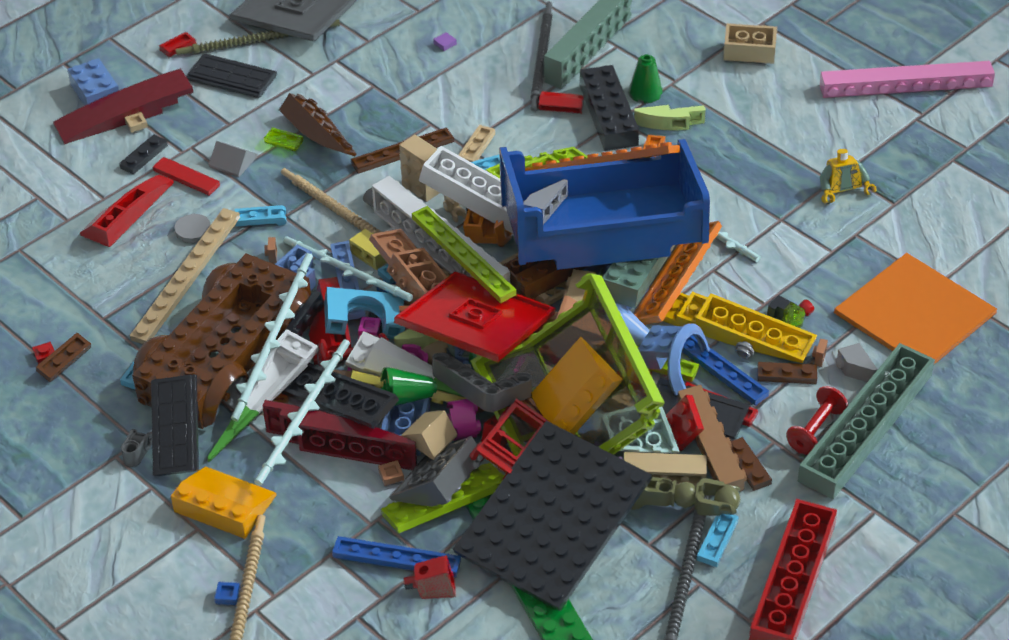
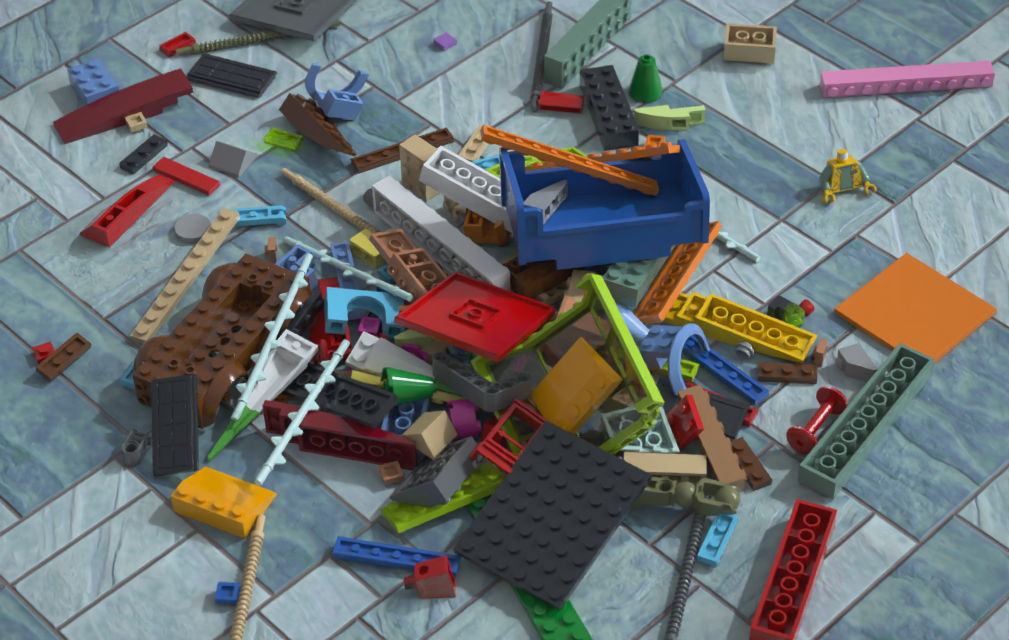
lime plate [412,206,516,303] -> none
none -> medium blue piece [305,62,369,120]
none -> orange plate [480,124,659,196]

